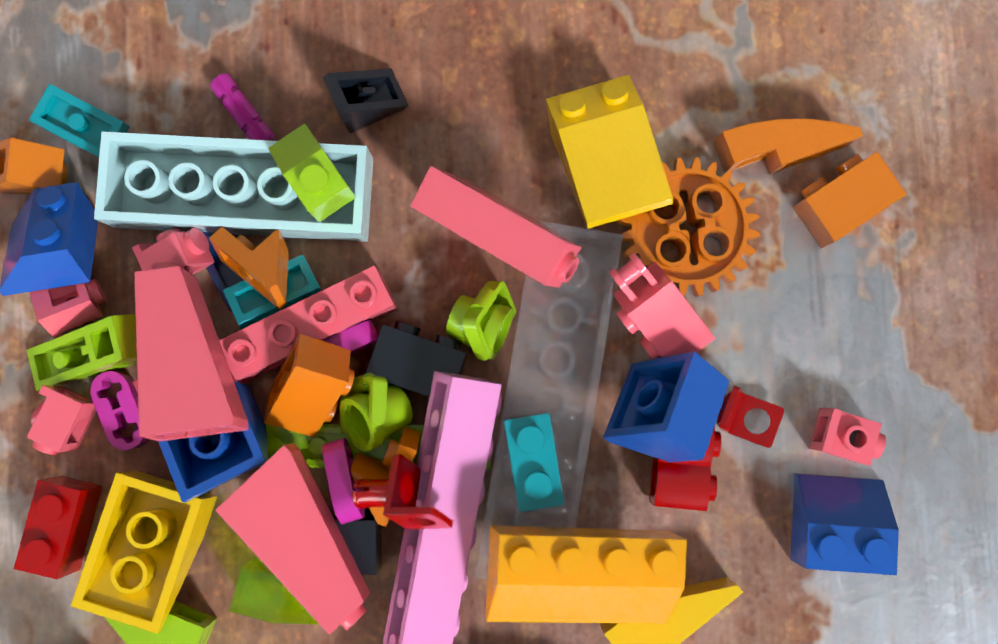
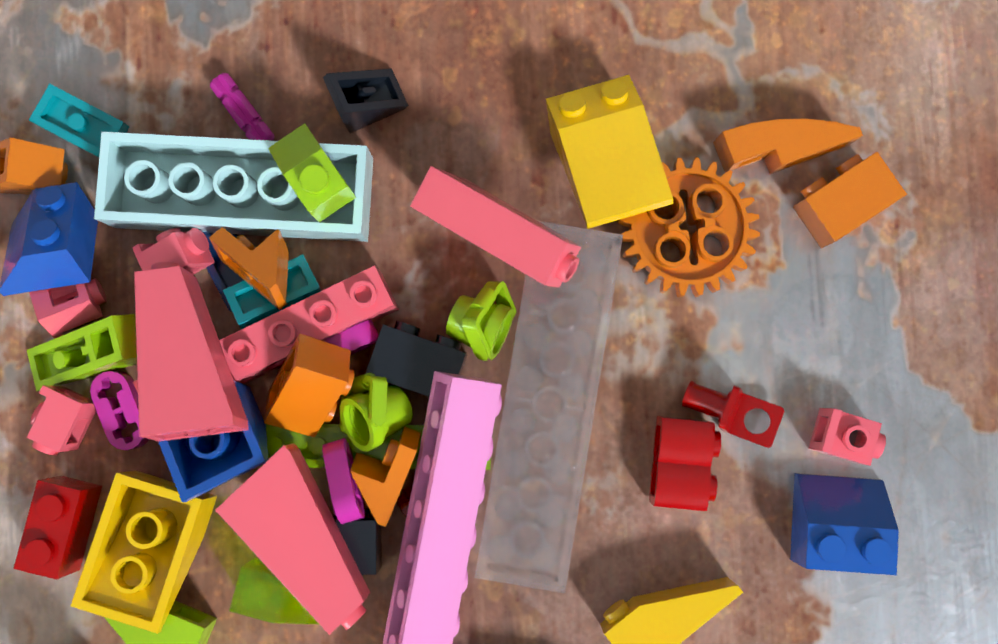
red bracket [352,454,453,529] -> none
light orange slope [485,525,687,624] -> none
teal plate [504,413,565,512] -> none
blue slope [603,351,730,462] -> none
coral brick [609,252,716,359] -> none

